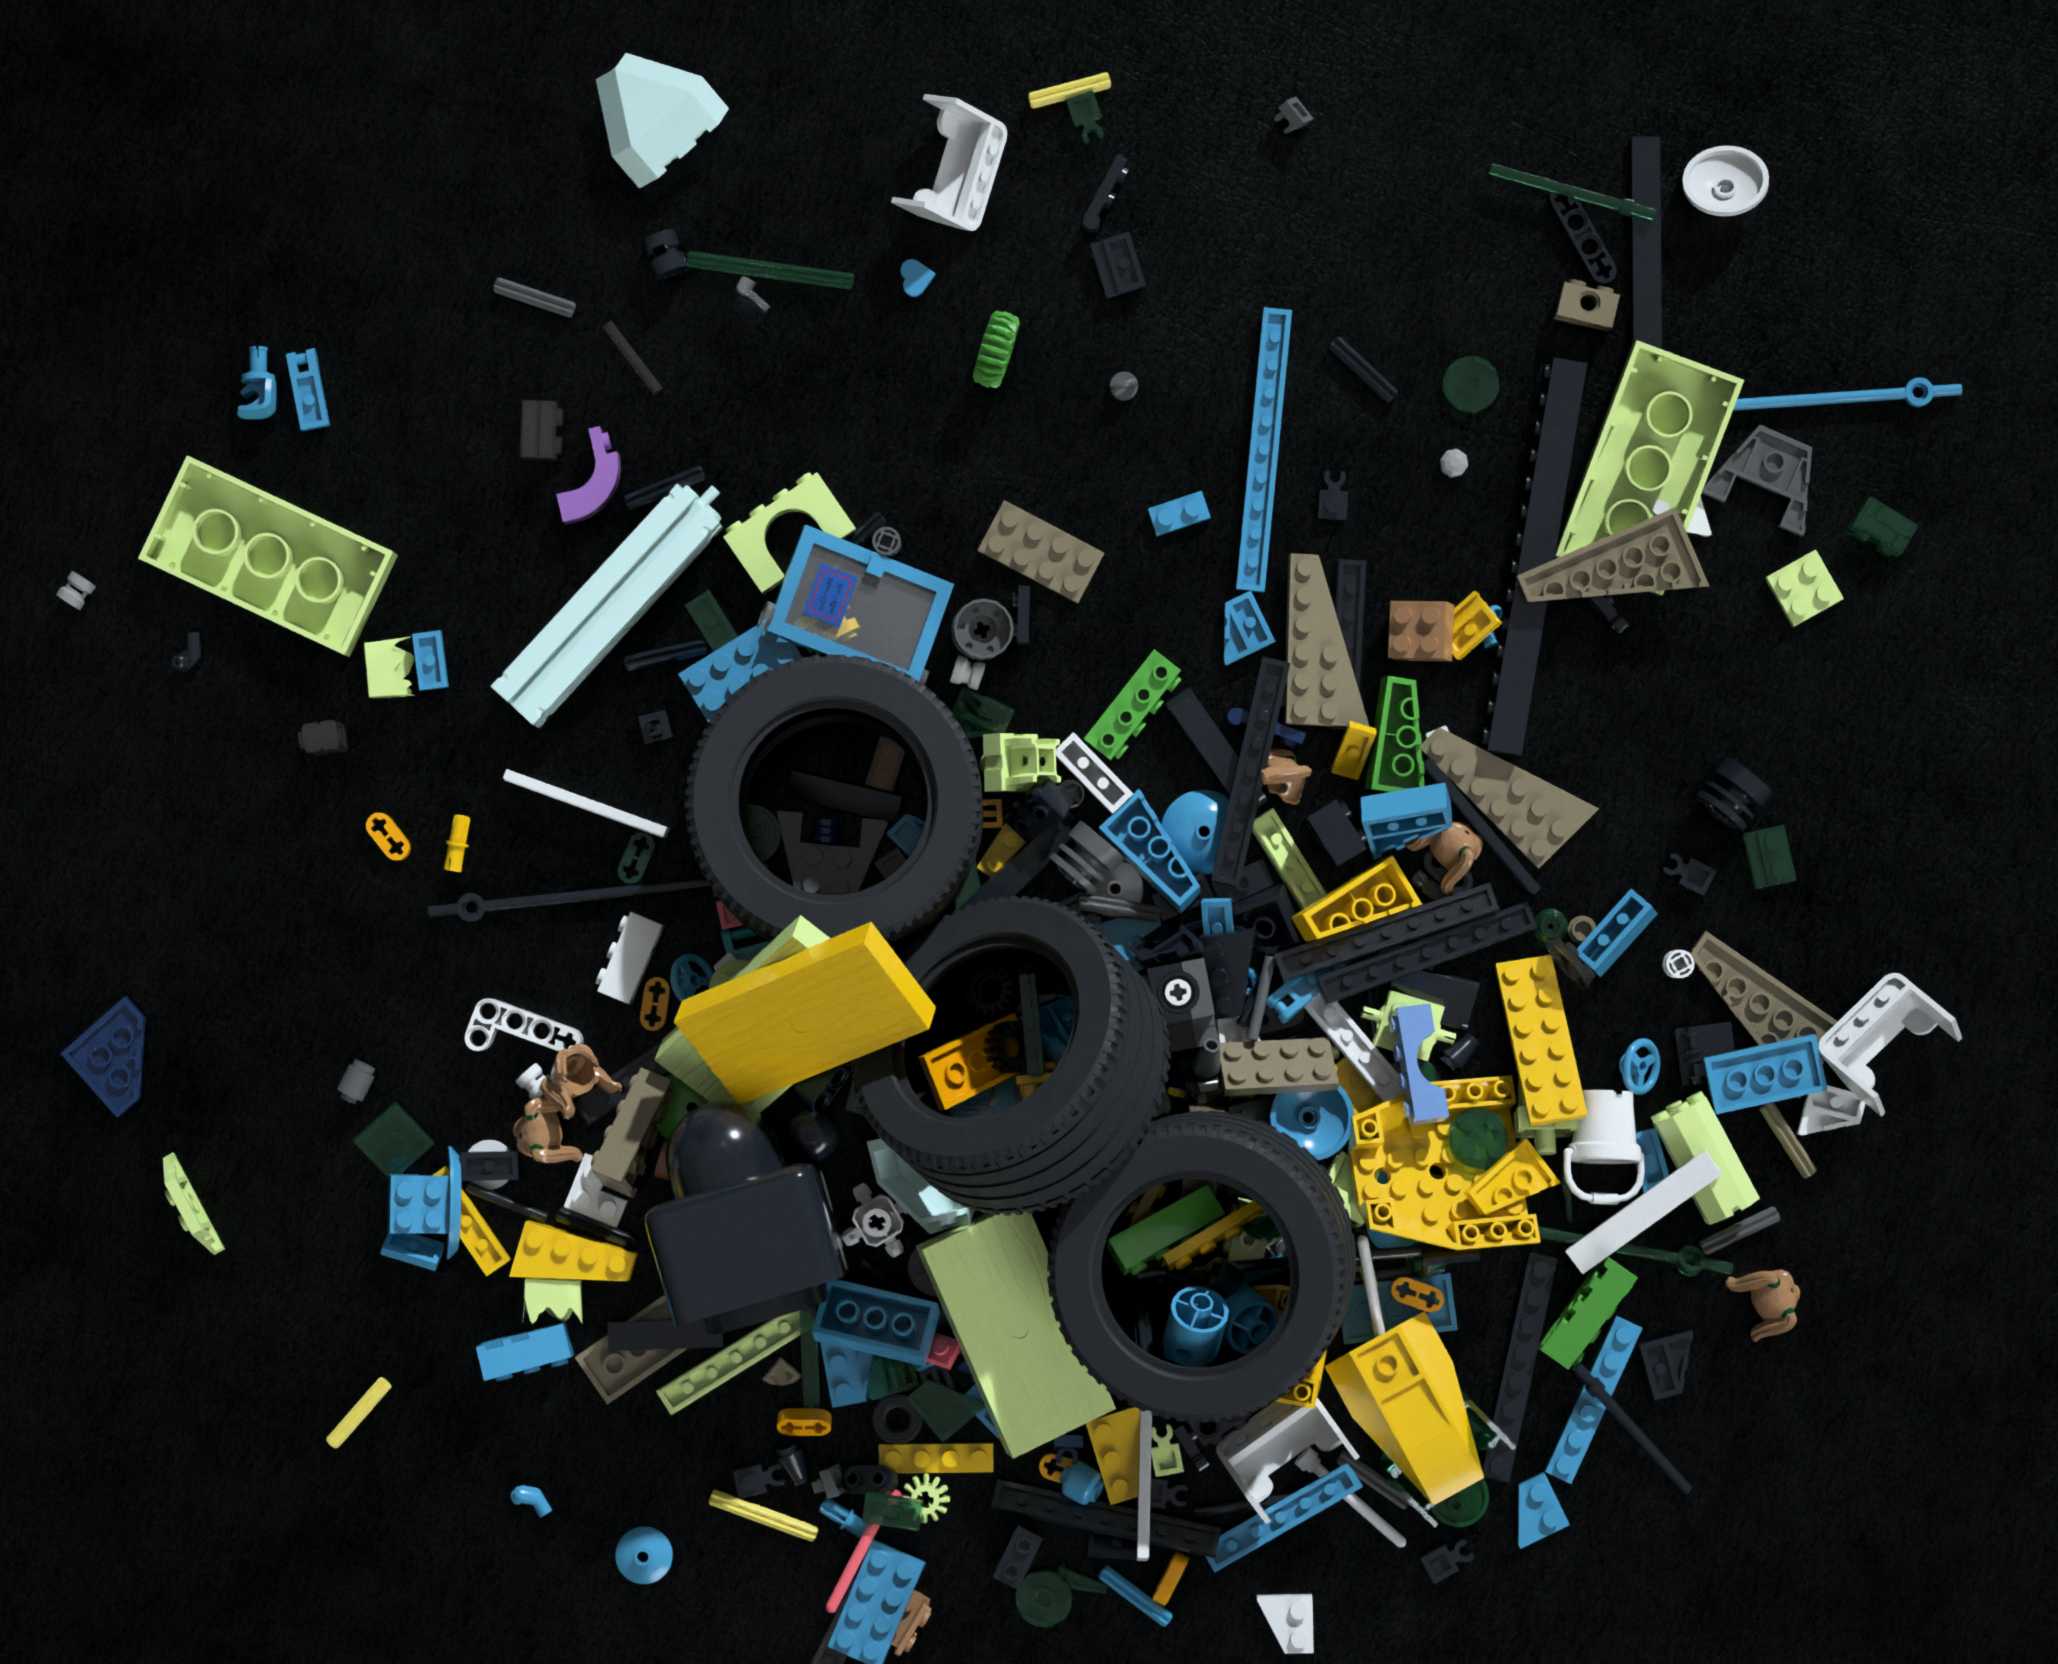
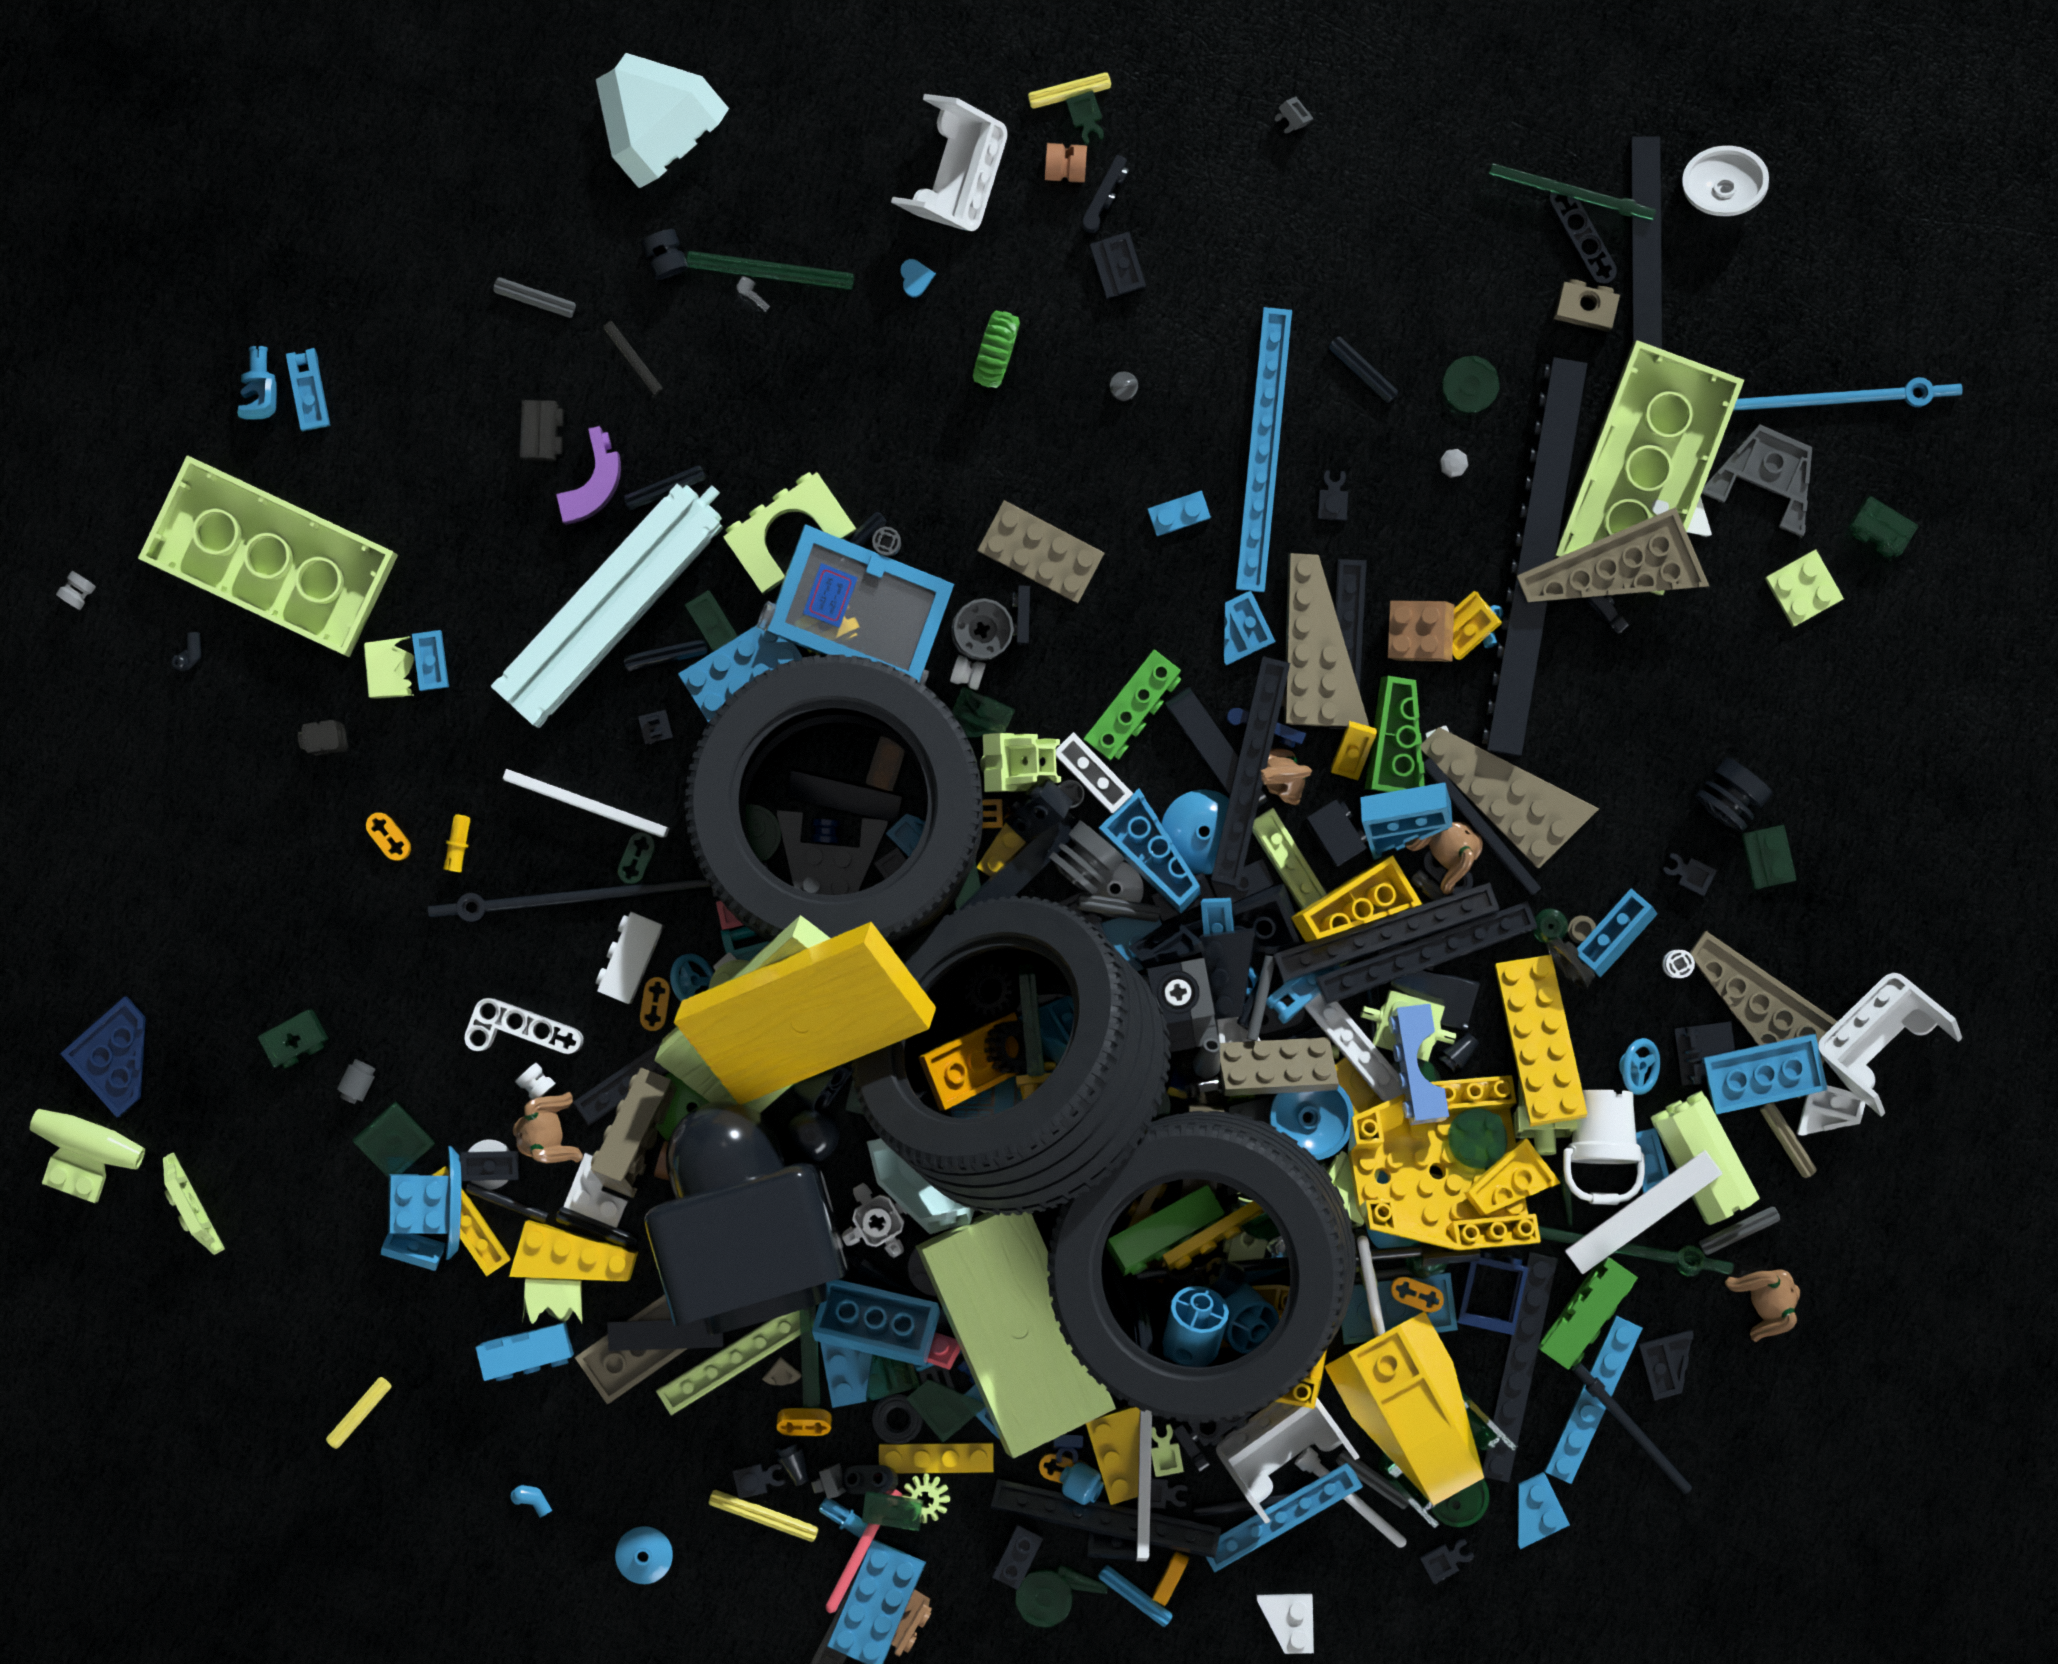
medium nougat hair [541,1043,622,1119] -> none
none -> yellowish green plate [30,1109,145,1203]
none -> clear green brick [258,1009,329,1069]
none -> nougat wheel [1045,143,1087,183]
none -> dark blue window [1456,1250,1528,1335]

